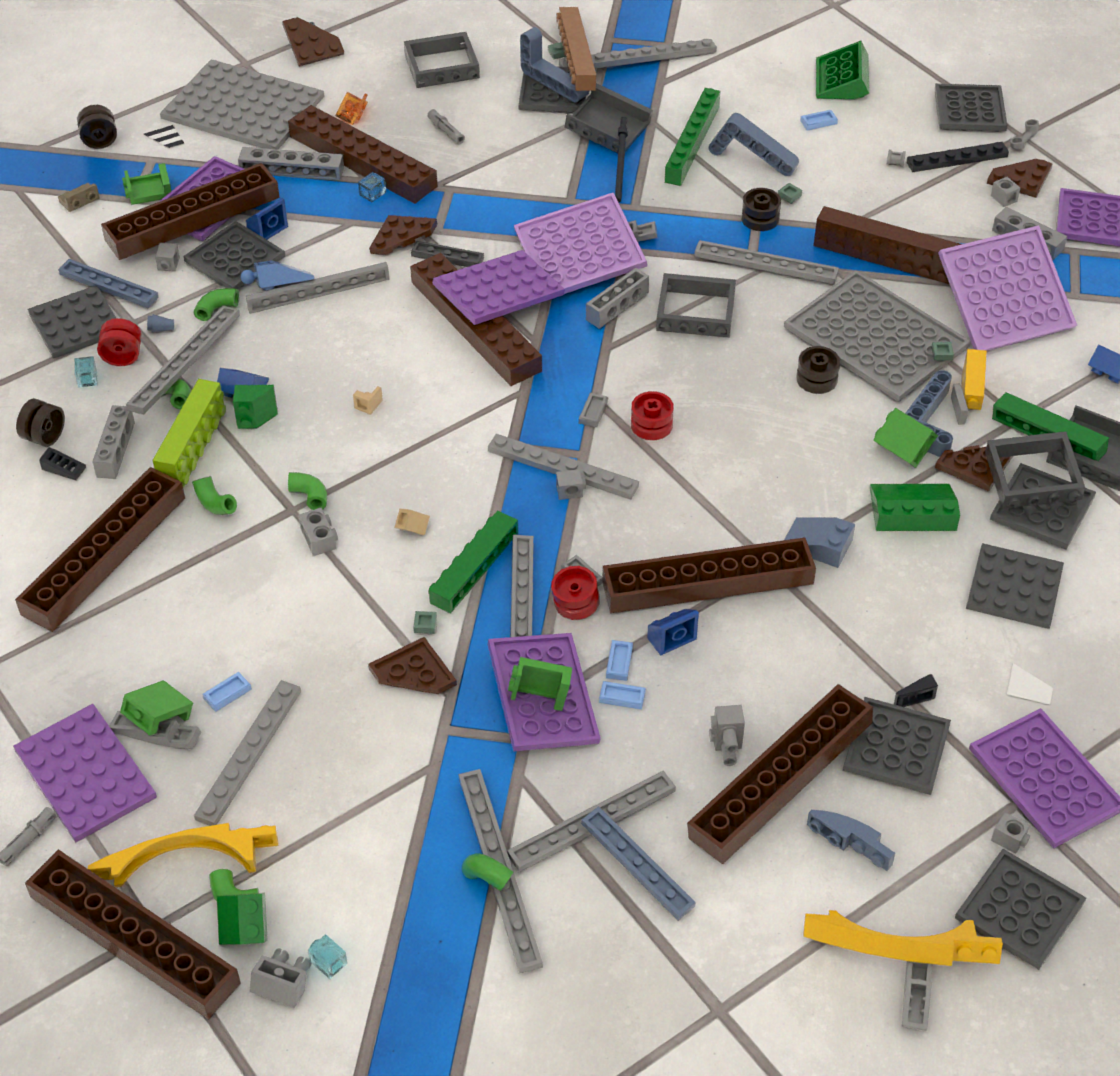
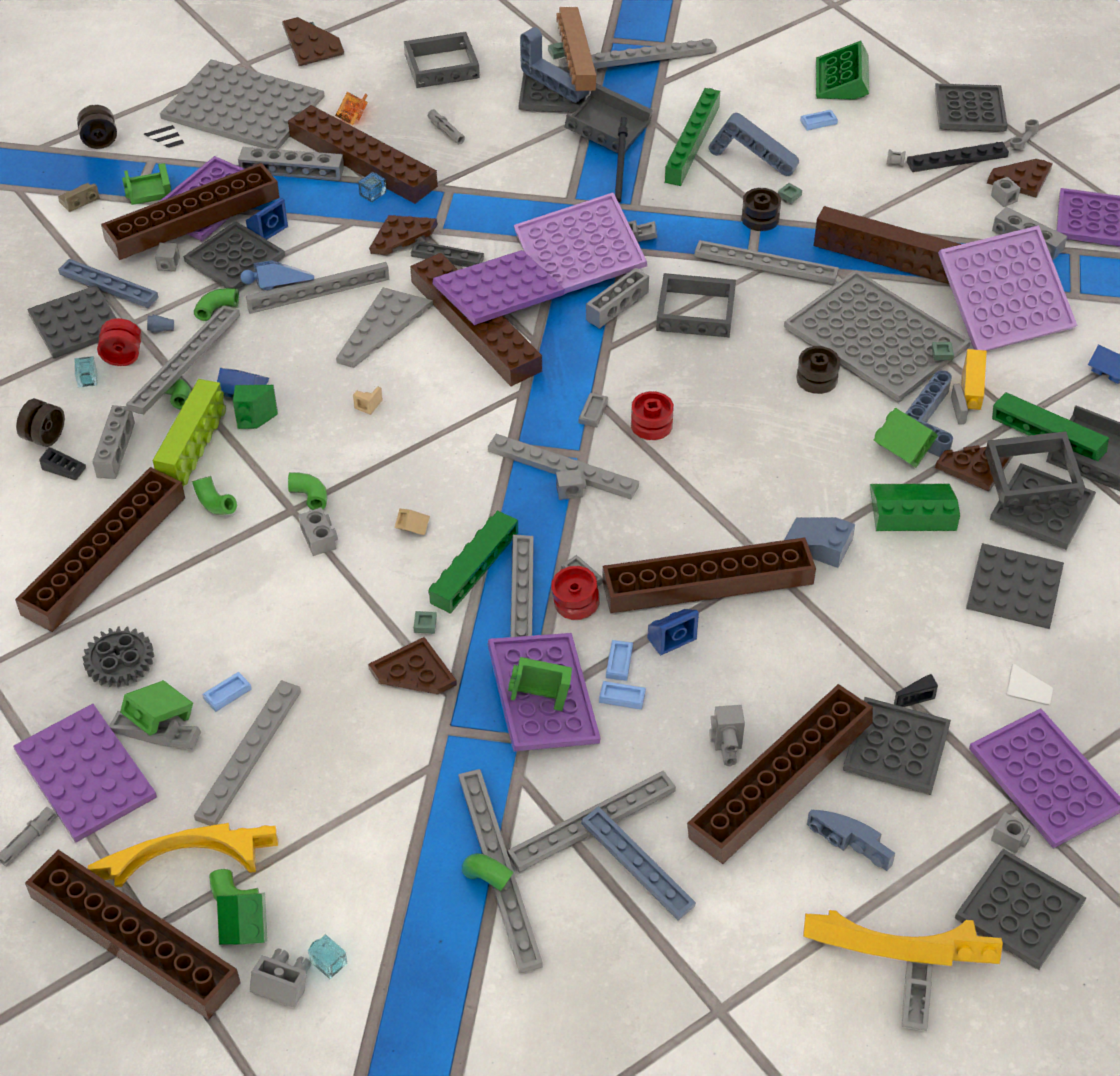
none -> dark grey gear [82,626,154,687]
none -> light grey wing [336,287,433,368]

